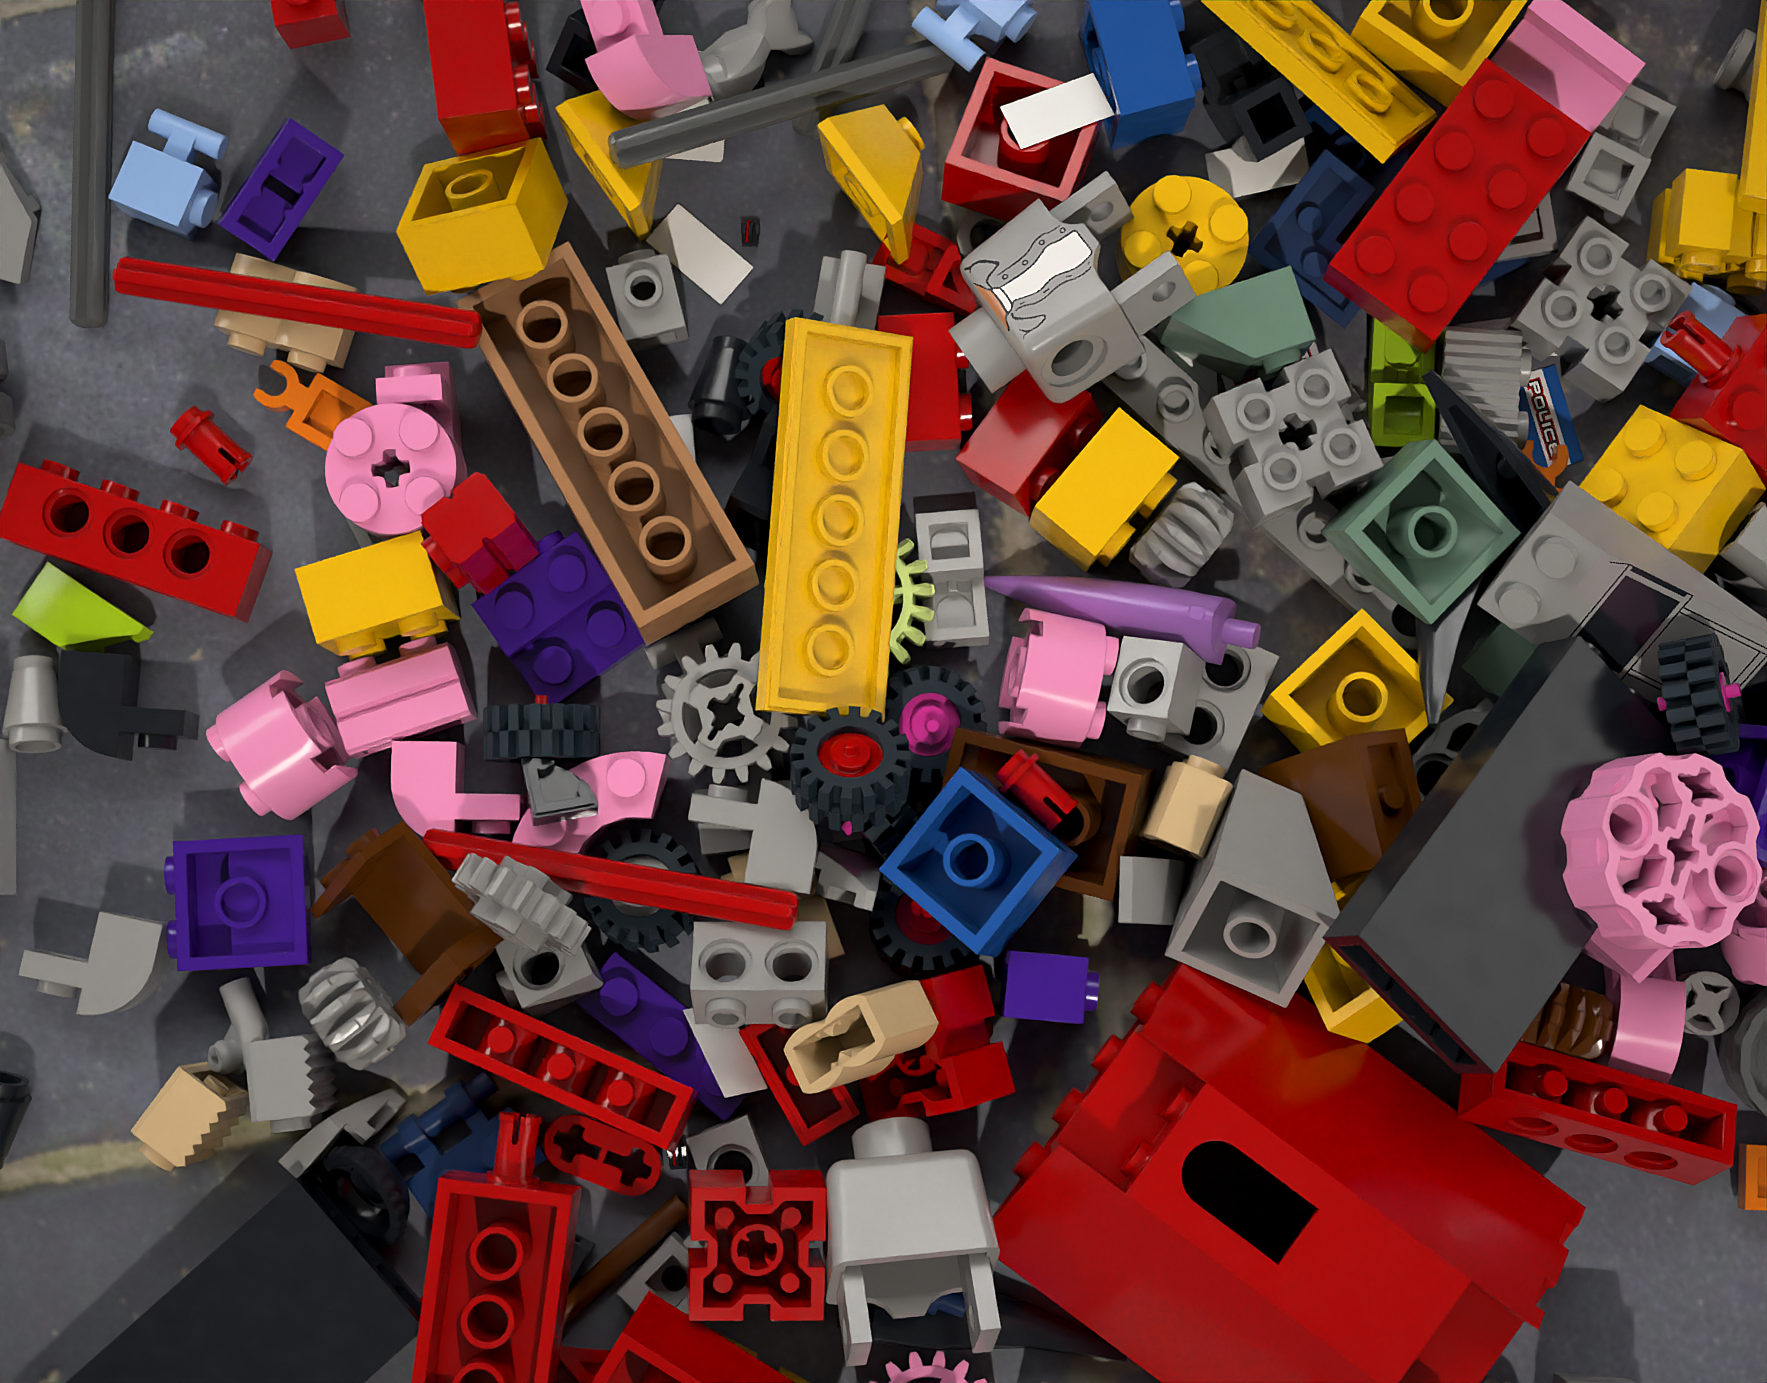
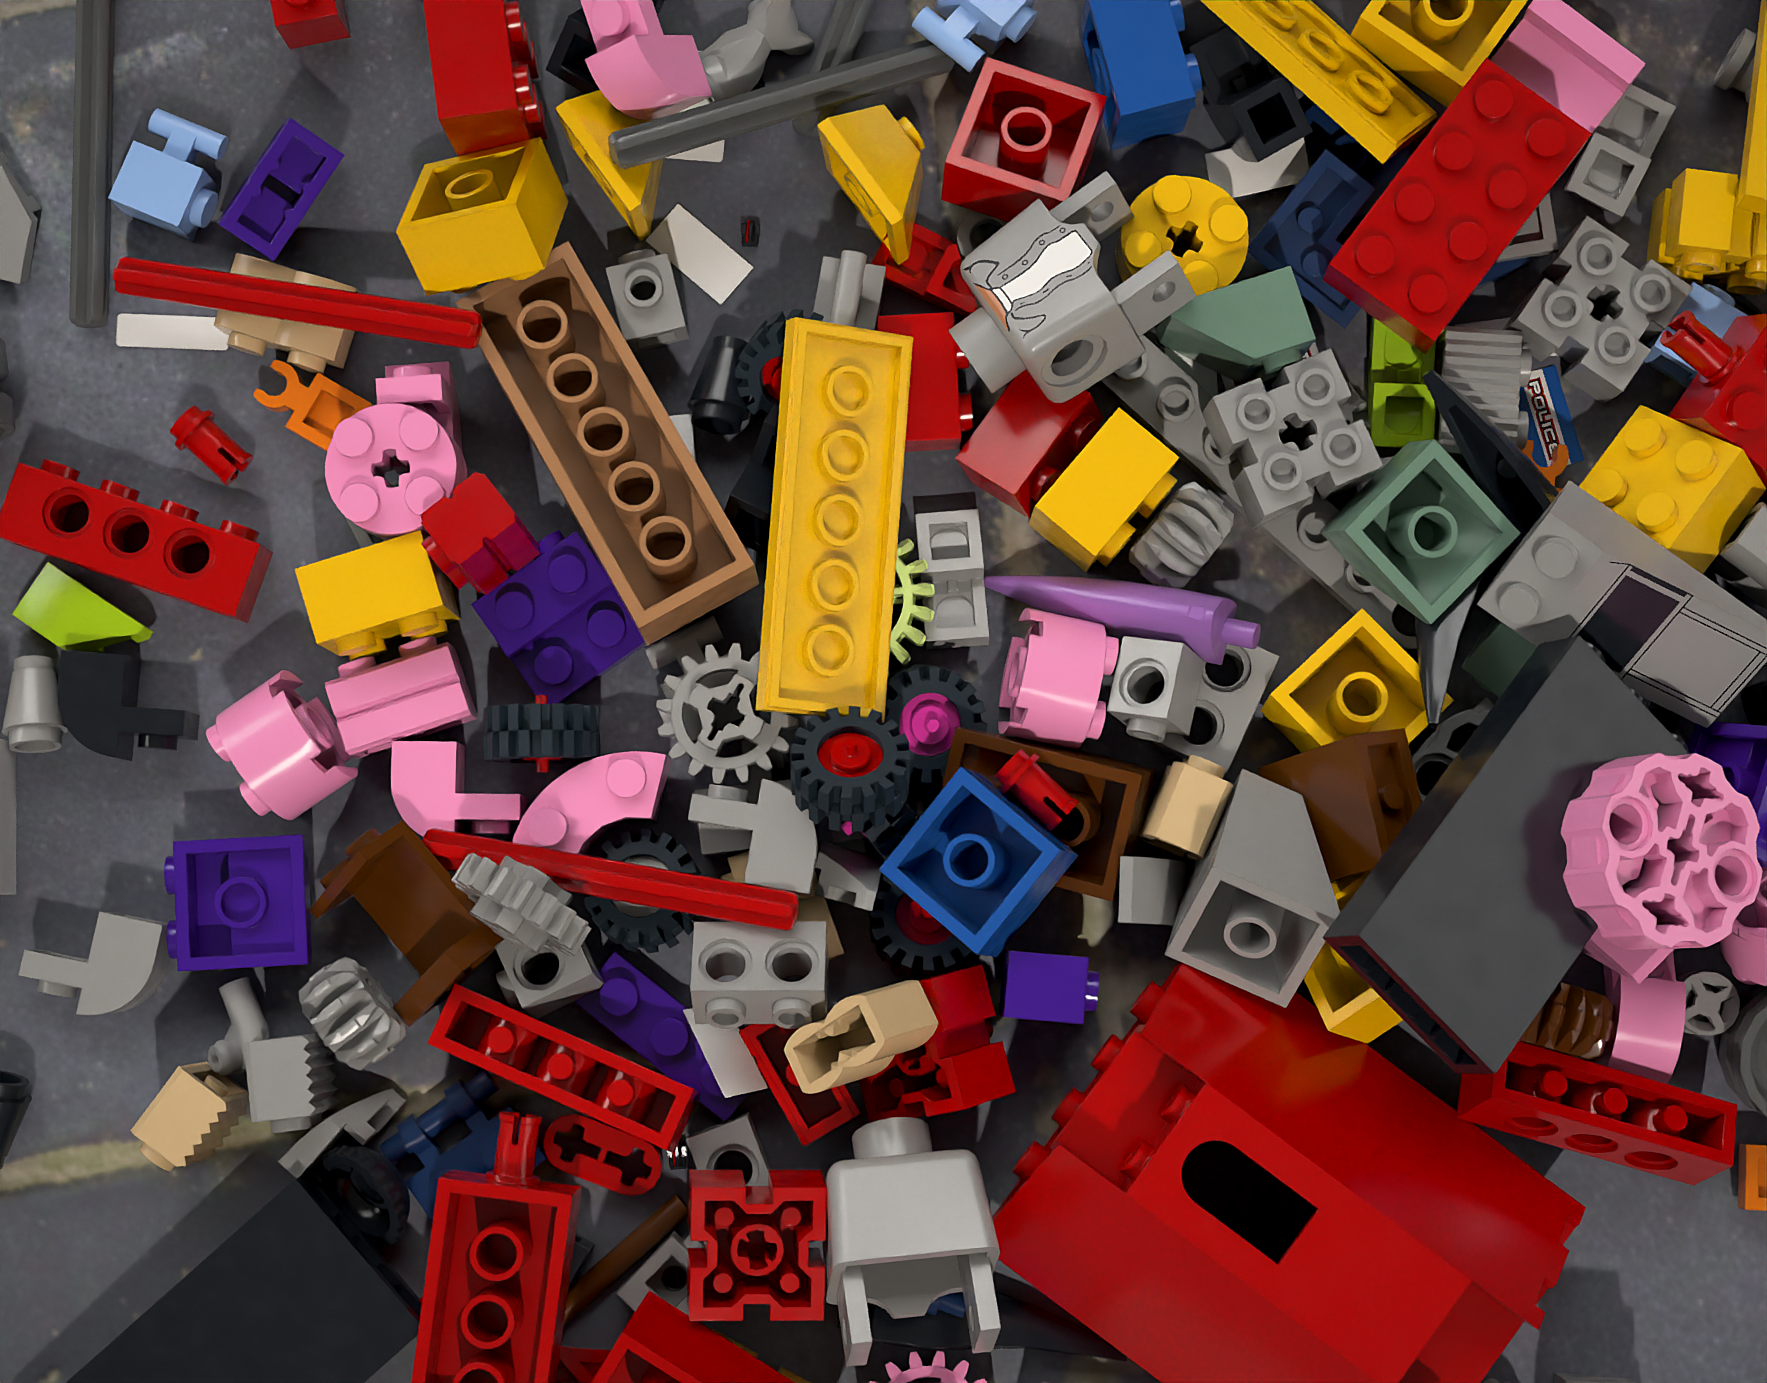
tile [521,757,598,826] -> none
white sticker [1000,73,1114,149] -> none
black wheel [1657,633,1741,757] -> none
none -> white sticker [116,313,229,350]

